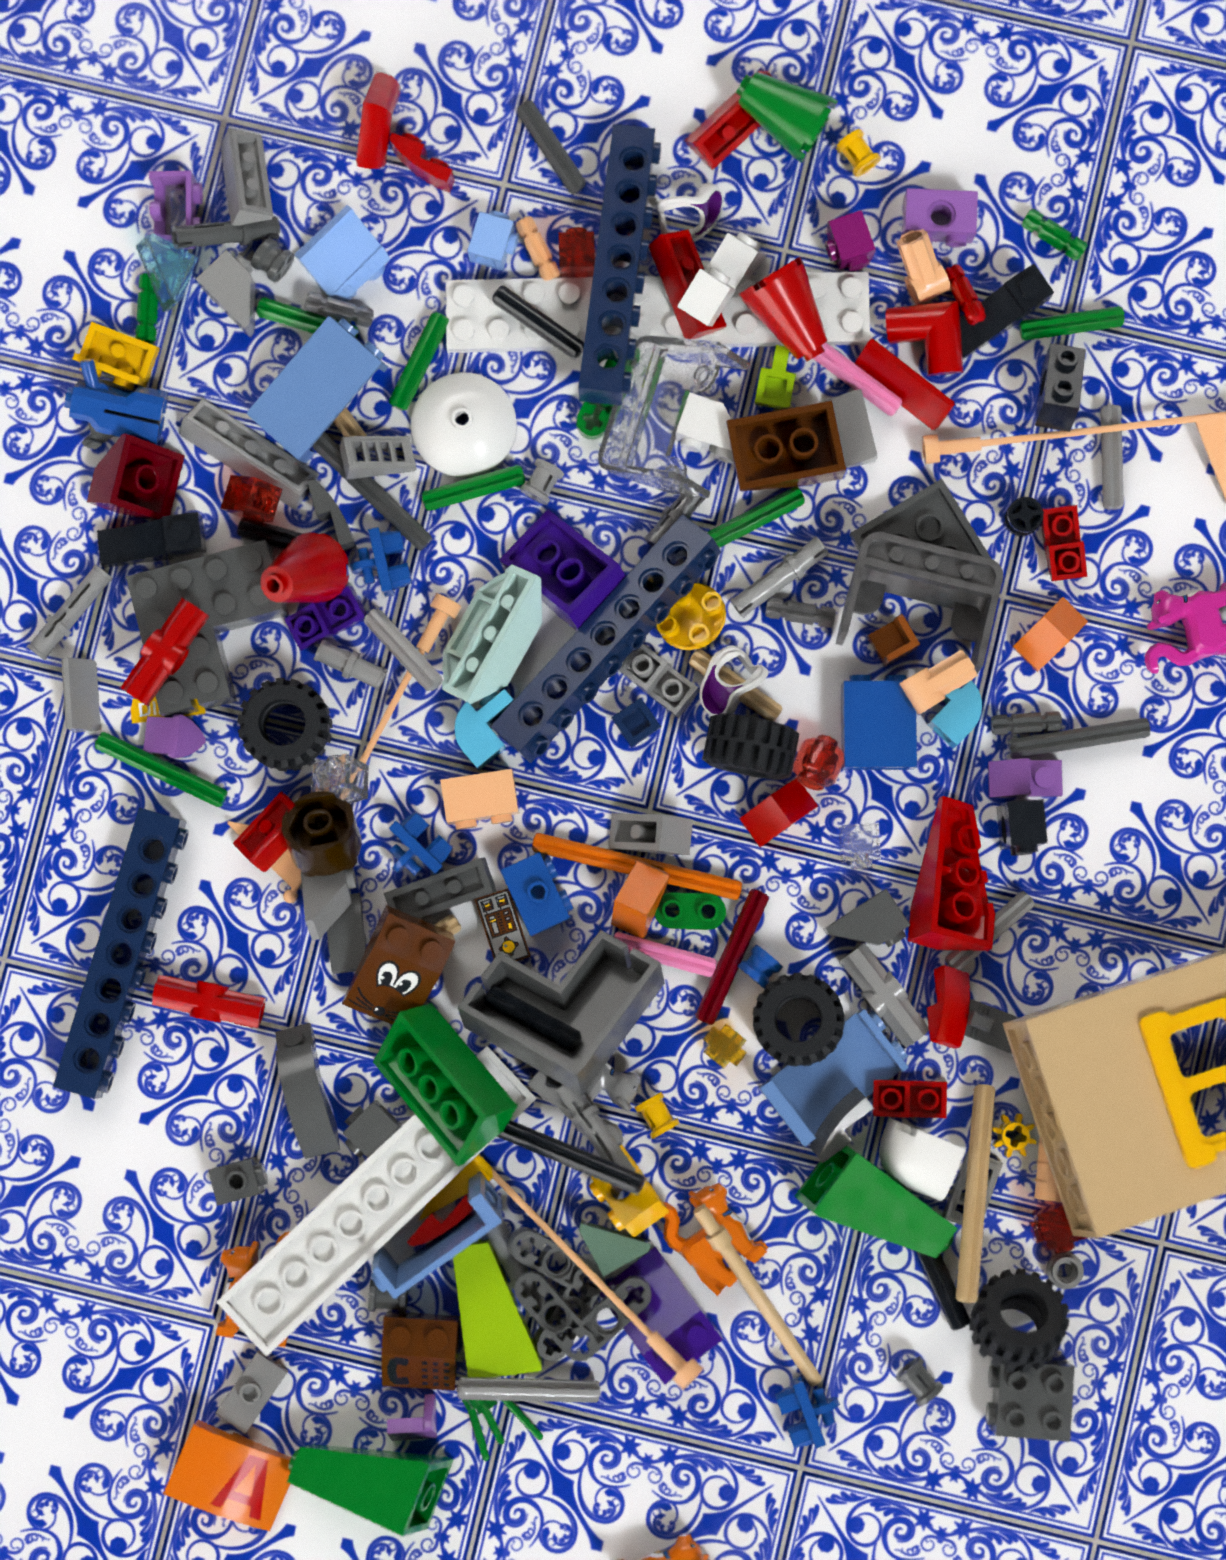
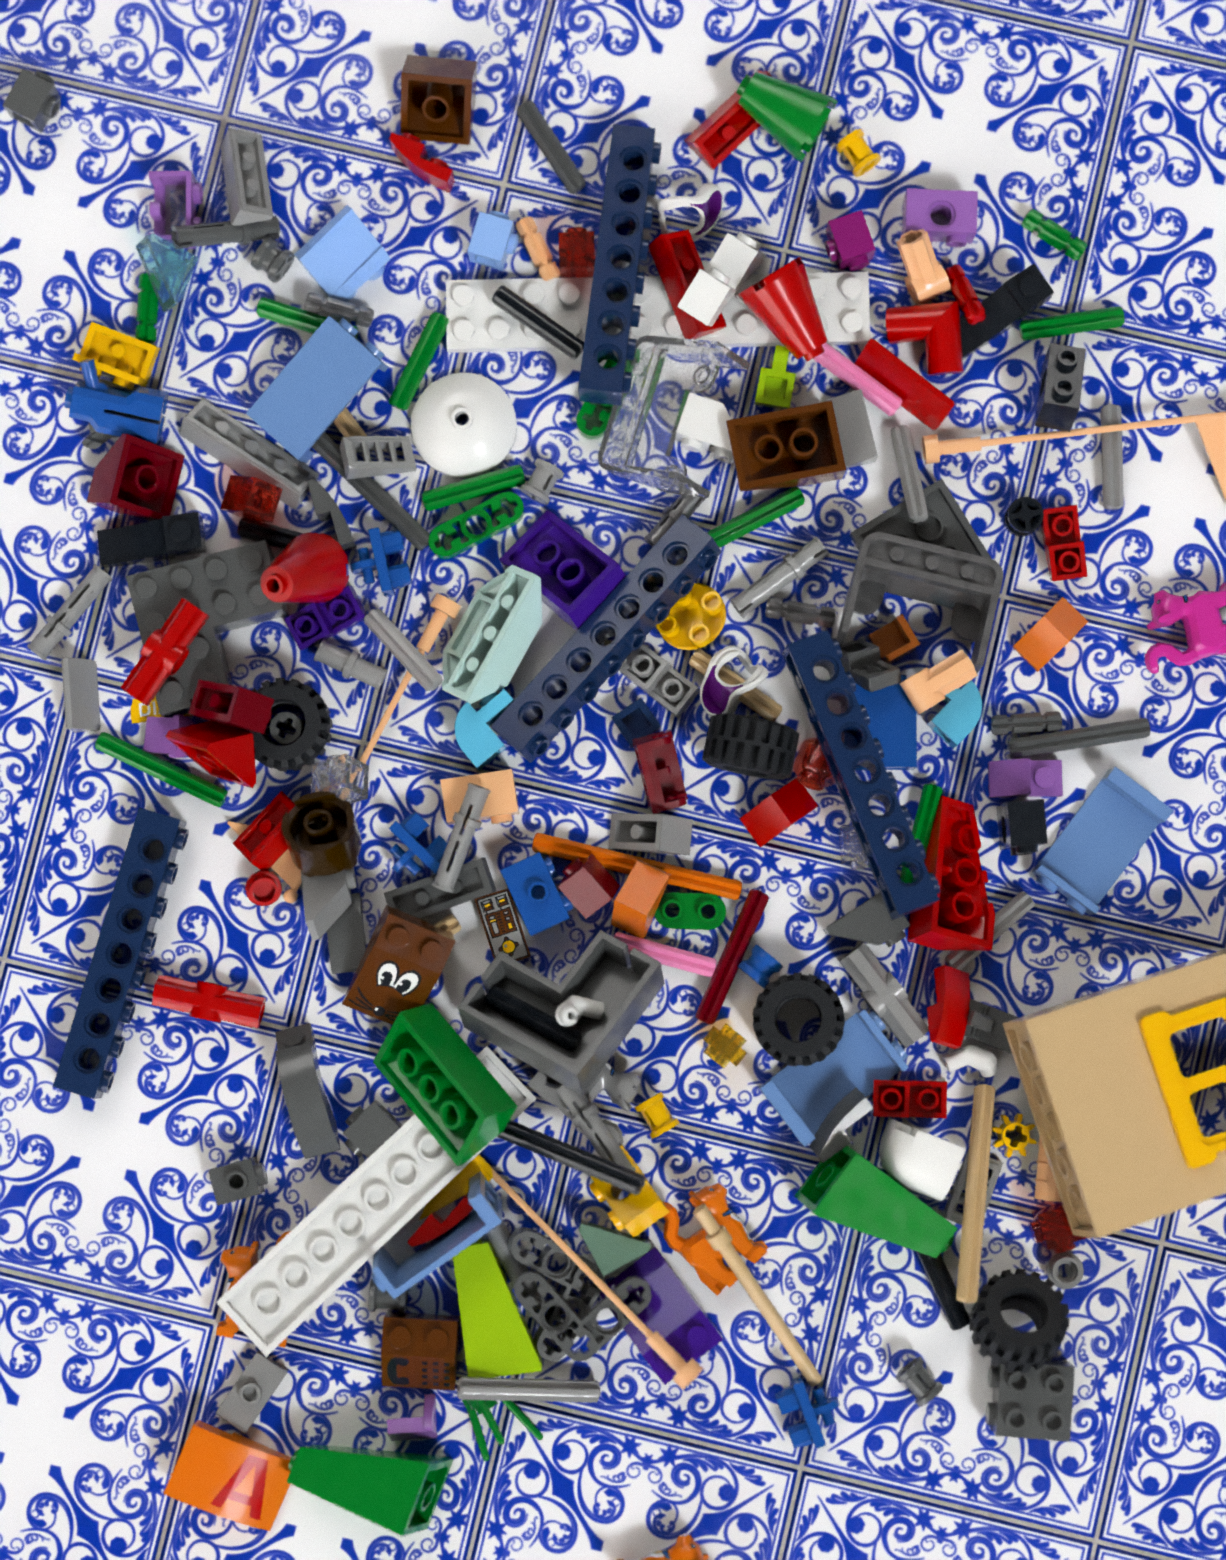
light grey slope [196,250,256,338] -> none
red brick [356,72,401,169] -> none
none -> dark grey brick [3,69,61,133]
none -> red slope [165,721,256,788]
none -> dark red slope [188,679,274,734]
none -> red plate [245,870,282,906]
none -> dark grey bush [269,712,304,746]
none -> reddish brown slope [400,55,477,145]
none -> green beam [429,492,524,559]
none -> light grey pin [432,783,491,893]
none -> white arm [555,995,604,1027]
none -> brick [558,854,620,919]
none -> dark red hinge [632,729,688,814]
none -> dark blue brick [782,630,940,920]
none -> dark grey slope [840,639,902,692]
none -> light grey axle [891,425,928,523]
none -> green axle [899,784,943,883]
none -> white arm [942,1045,998,1077]
none -> medium blue panel [1032,766,1174,916]

